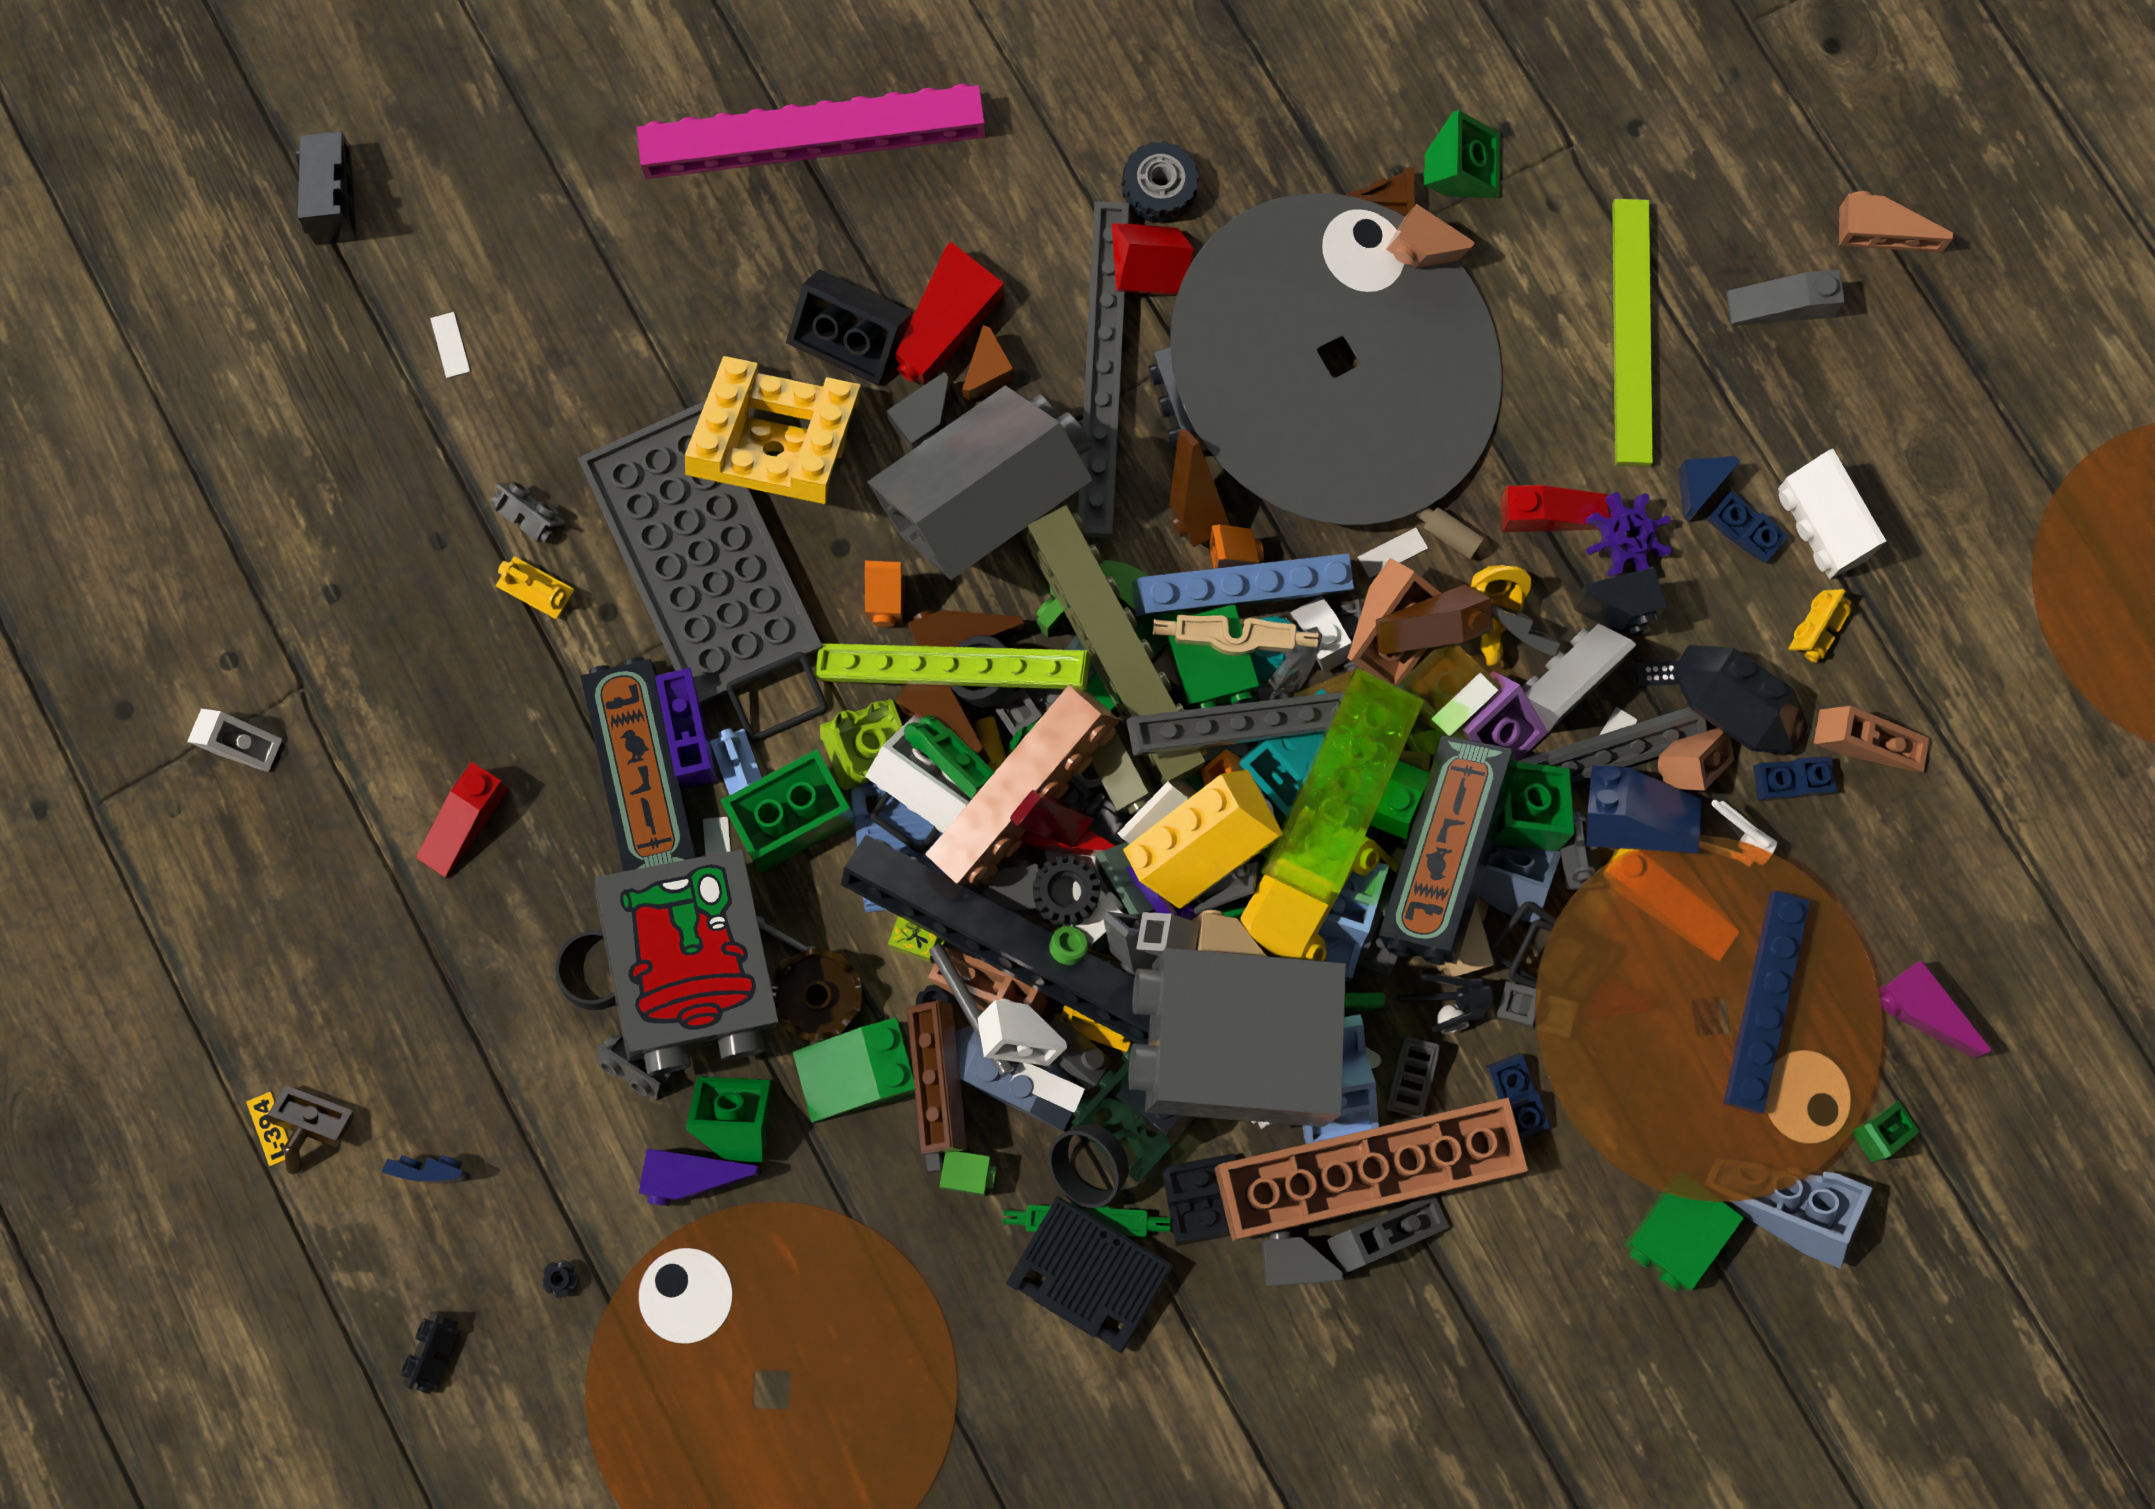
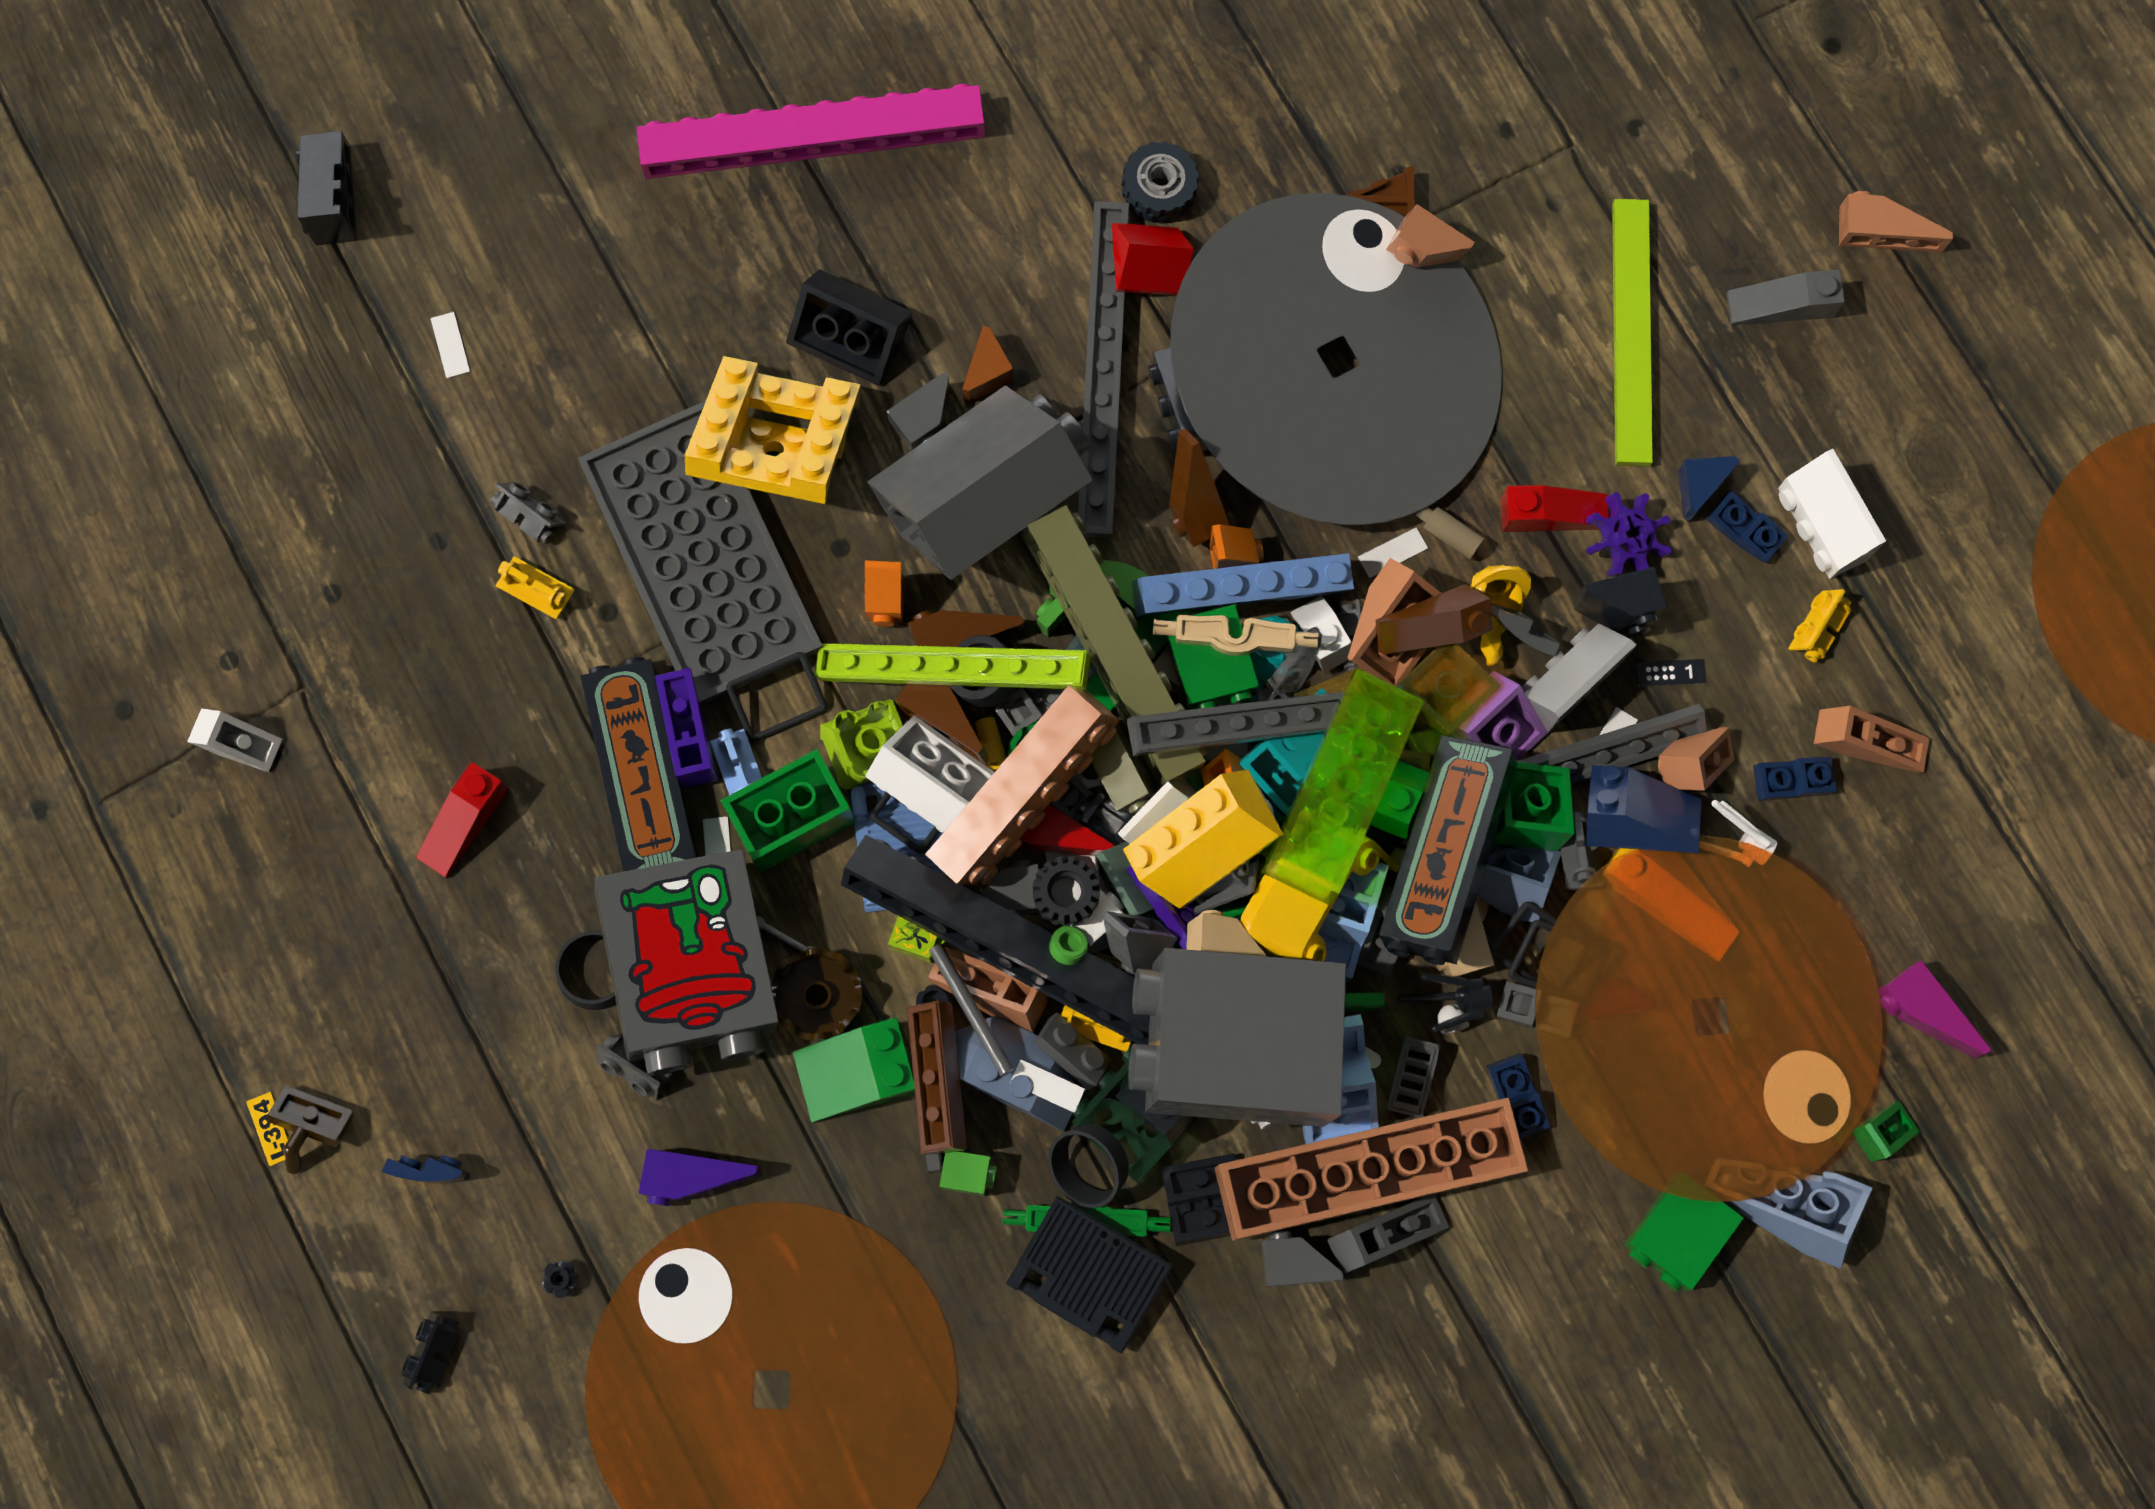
green slope [686,1076,771,1162] -> none
red slope [896,241,1005,386] -> none
green hinge [904,714,995,799] -> none
white slope [977,999,1067,1066] -> none
dark red tile [1010,790,1094,847] -> none
light grey brick [1136,912,1200,956] -> none
green slope [1423,110,1500,198] -> none
white sticker [1432,673,1498,737] -> none
black wedge [1671,645,1808,754] -> none
dark blue plate [1723,890,1810,1114] -> none

